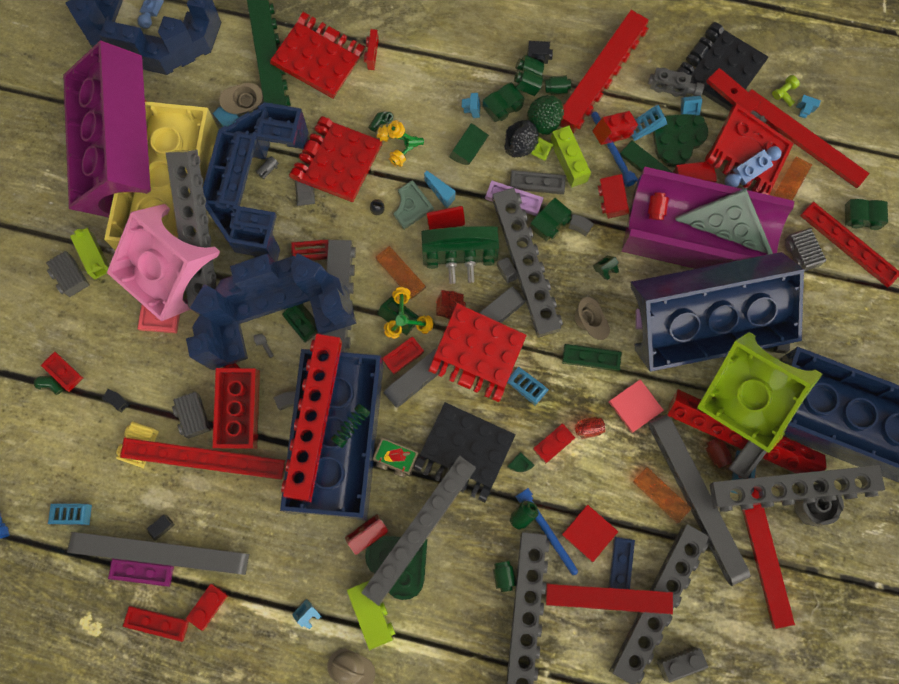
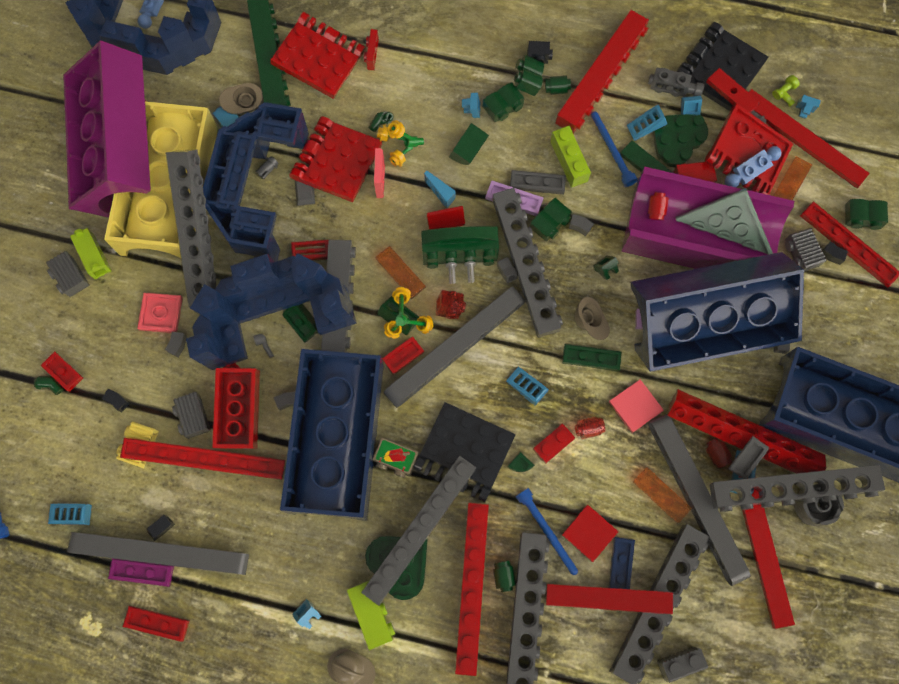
bright pink piece [107,204,220,321] -> none
red plate [186,584,229,631] -> none
red brick [281,334,342,502] -> none
dark green piece [330,403,370,448] -> none
red slope [345,514,388,555] -> none
black hinge [370,199,385,215] -> none
sand green tile [393,180,434,230] -> none
red hinge [428,303,527,402] -> none
black hair [504,120,539,158] -> none
dark green brick [510,501,539,530] -> none
dark green hair [527,95,564,135] -> none
lime tile [530,137,554,161] -> none
red brick [592,111,638,145] -> none
red brick [598,174,630,219] -> none
lime piece [697,332,822,453] -> none
none -> dark grey piece [165,332,187,358]
none -> coral tile [374,148,385,198]
none -> red brick [455,503,489,676]
none -> black piece [822,242,848,265]

